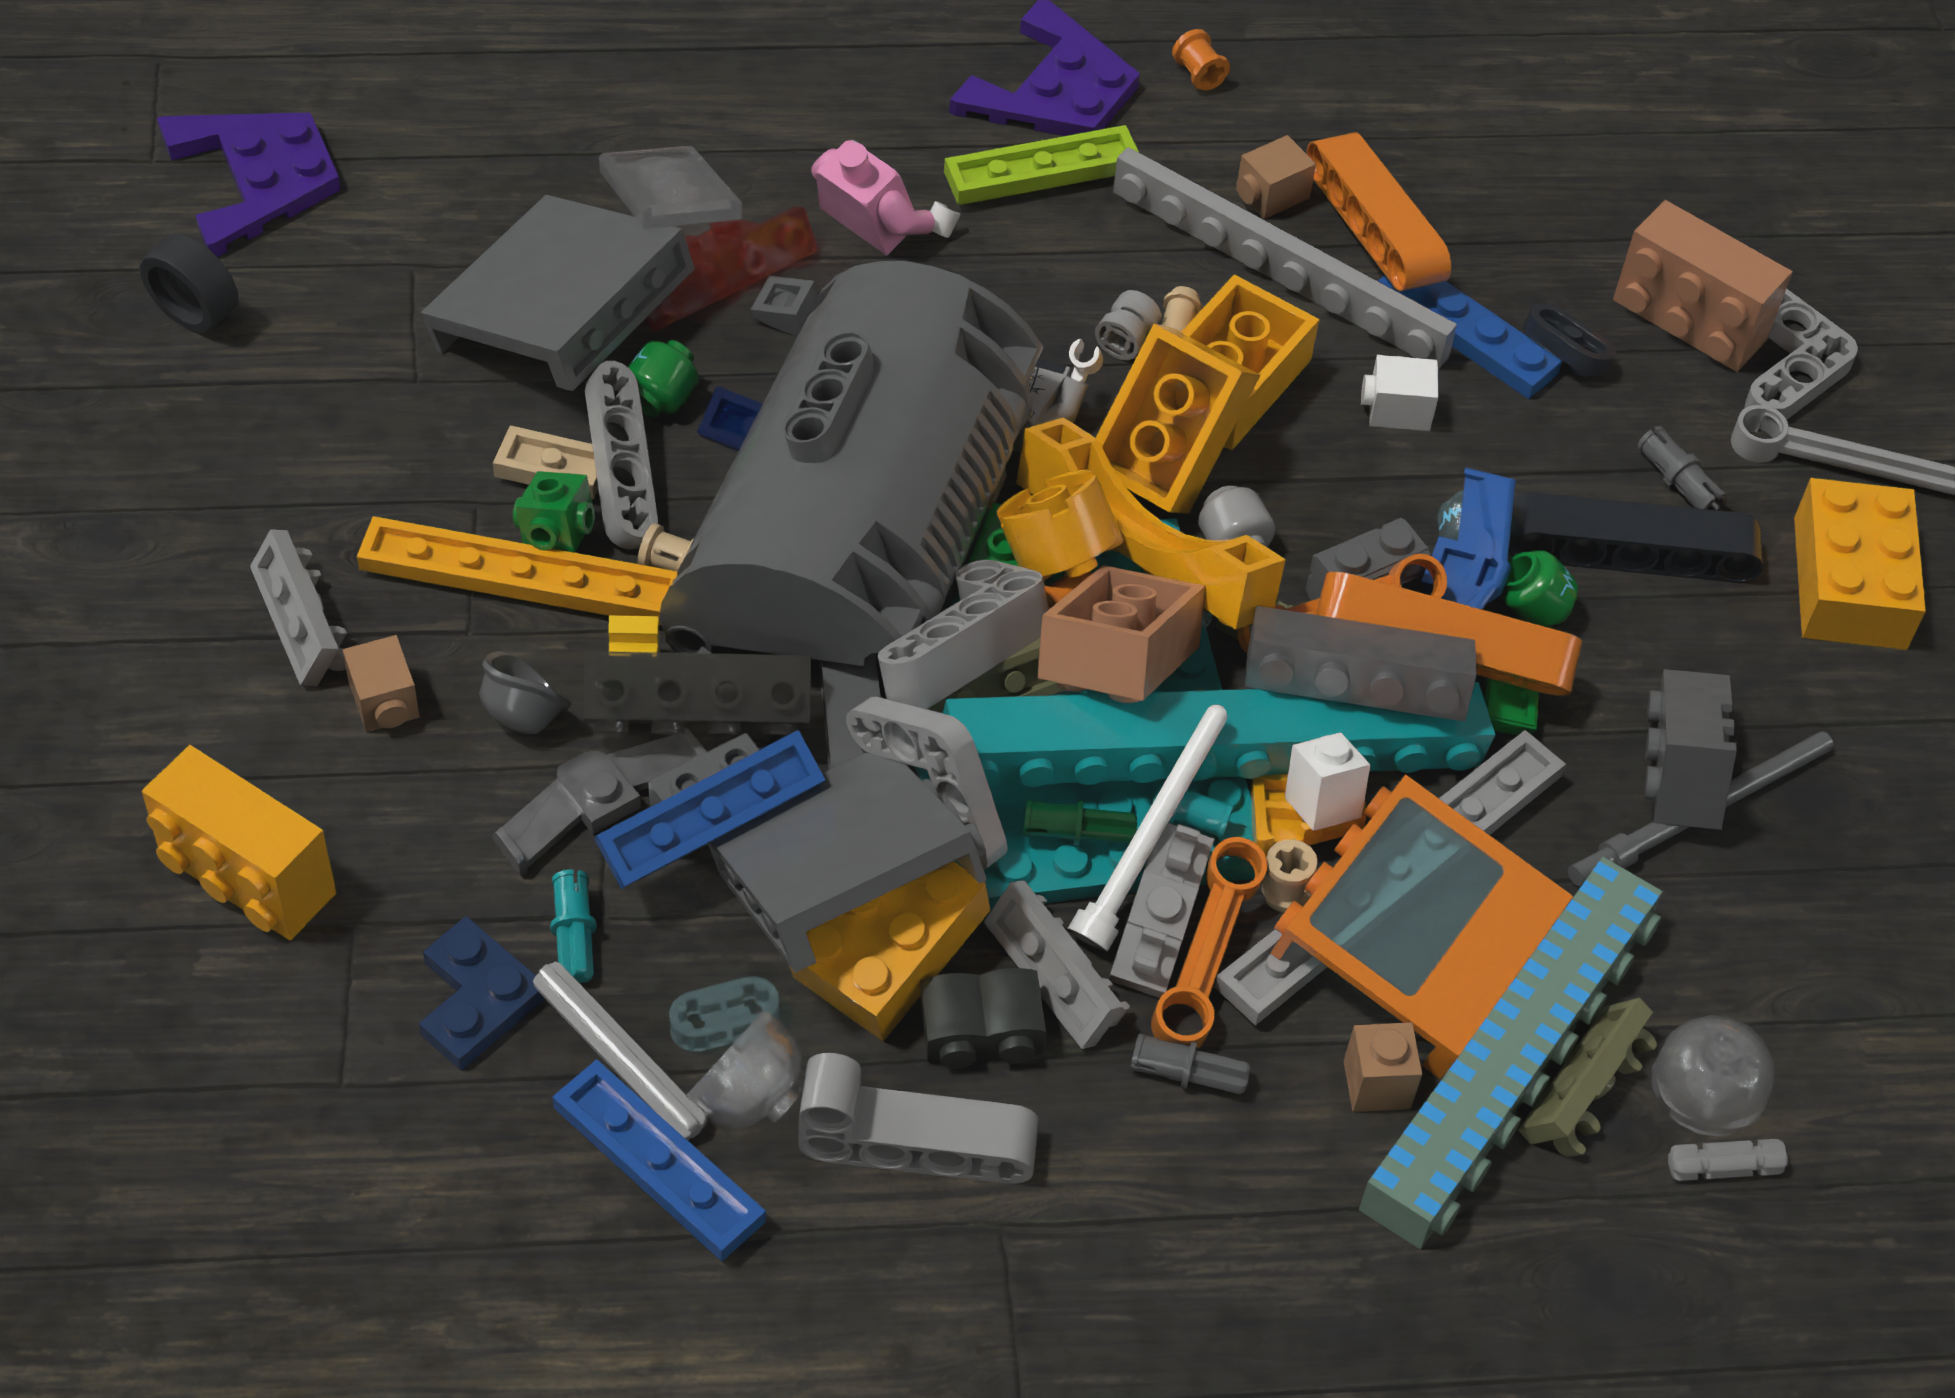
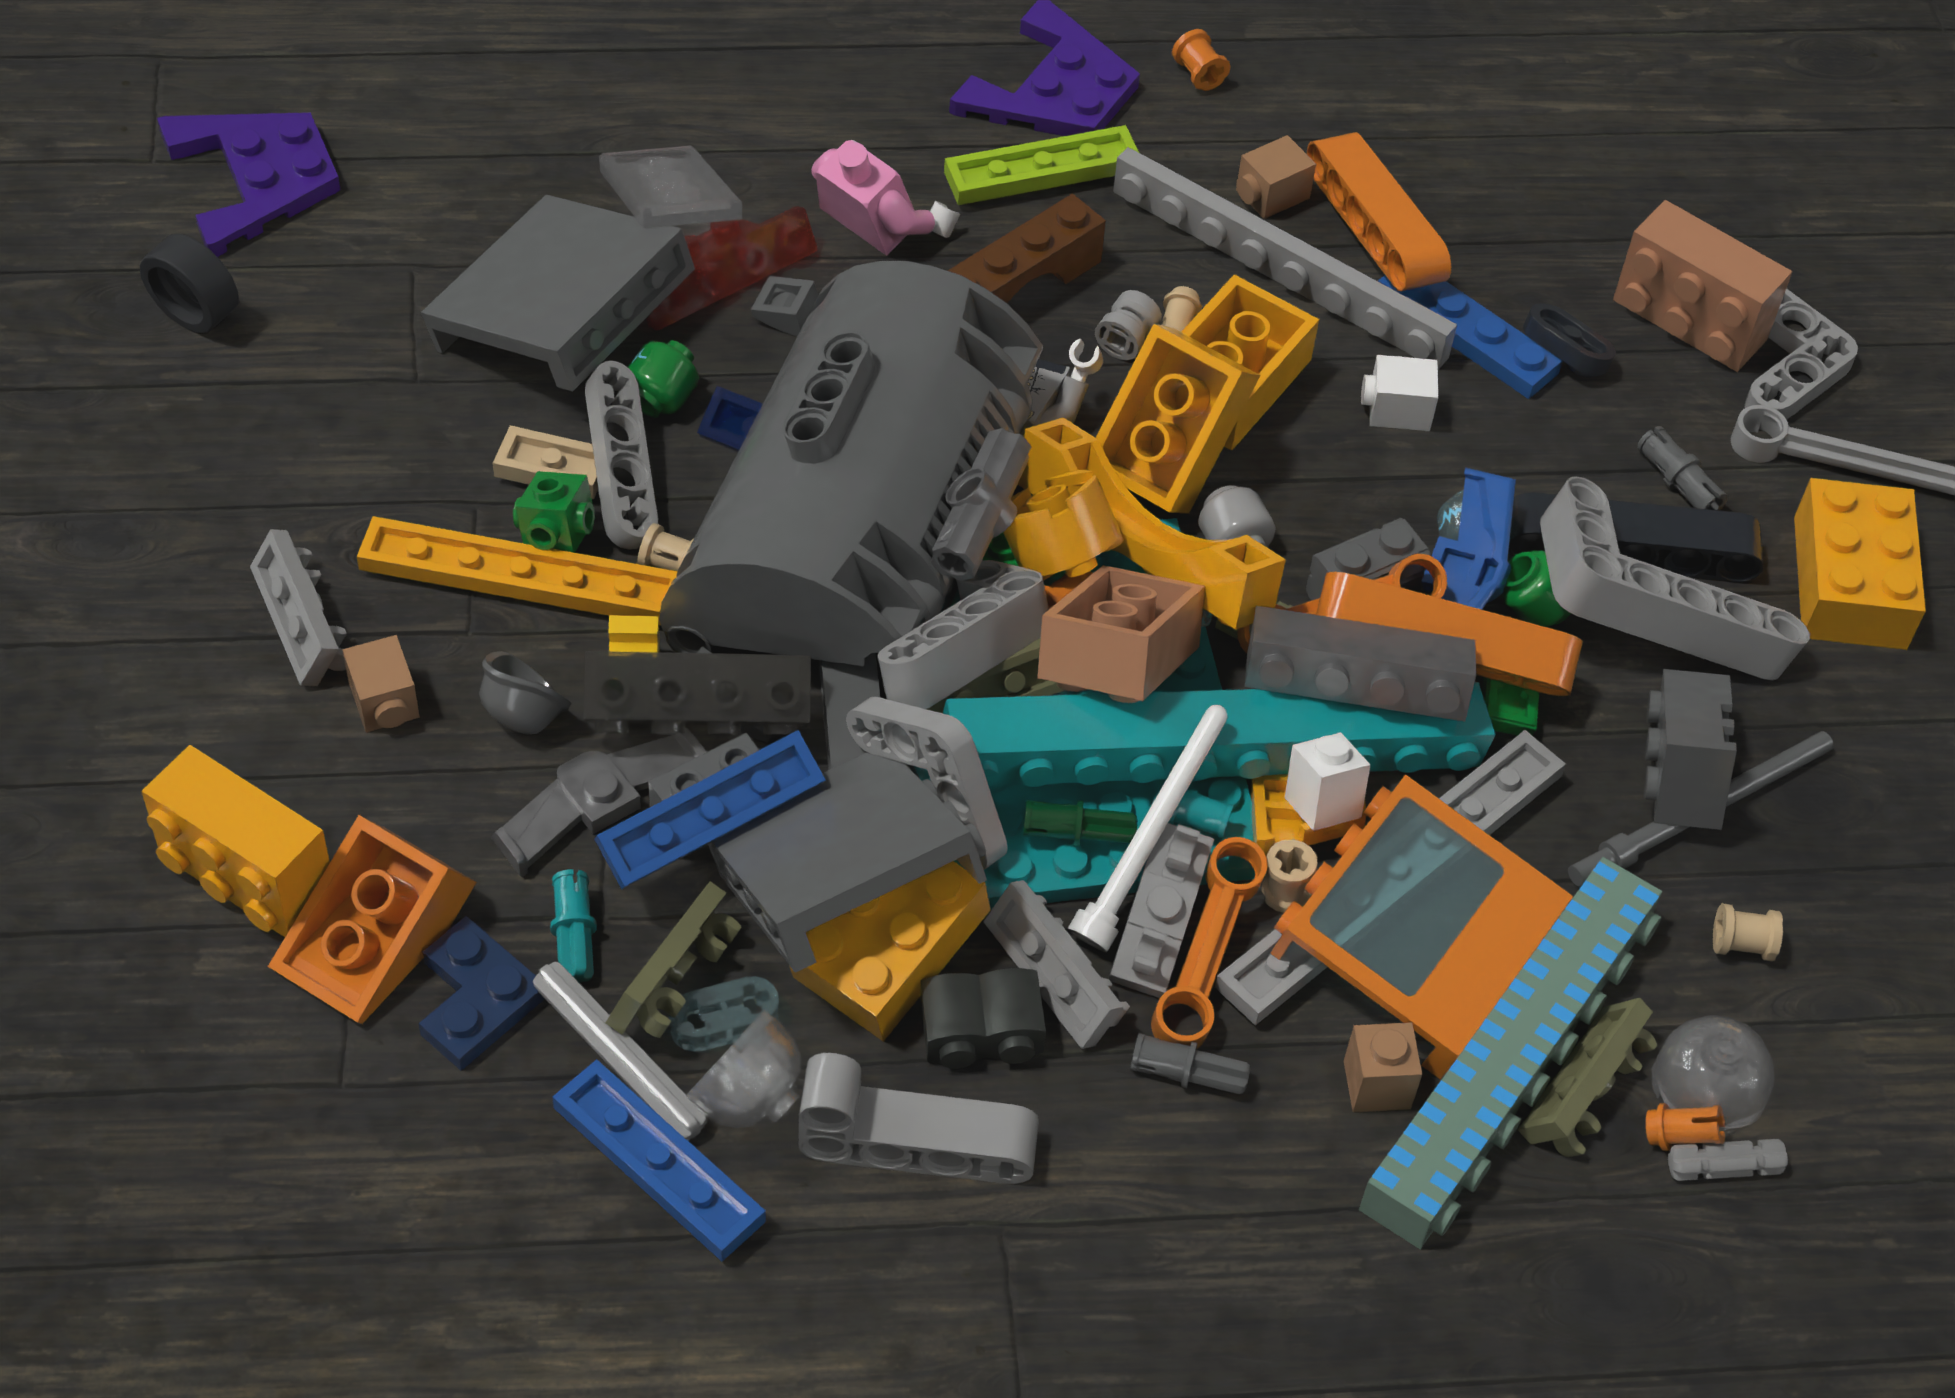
none -> orange slope [268,815,477,1024]
none -> olive plate [605,881,741,1038]
none -> flat silver piece [931,428,1031,581]
none -> reddish brown arch [947,193,1106,304]
none -> light grey beam [1540,476,1810,680]
none -> orange pin [1646,1103,1725,1151]
none -> tan bush [1713,903,1783,961]

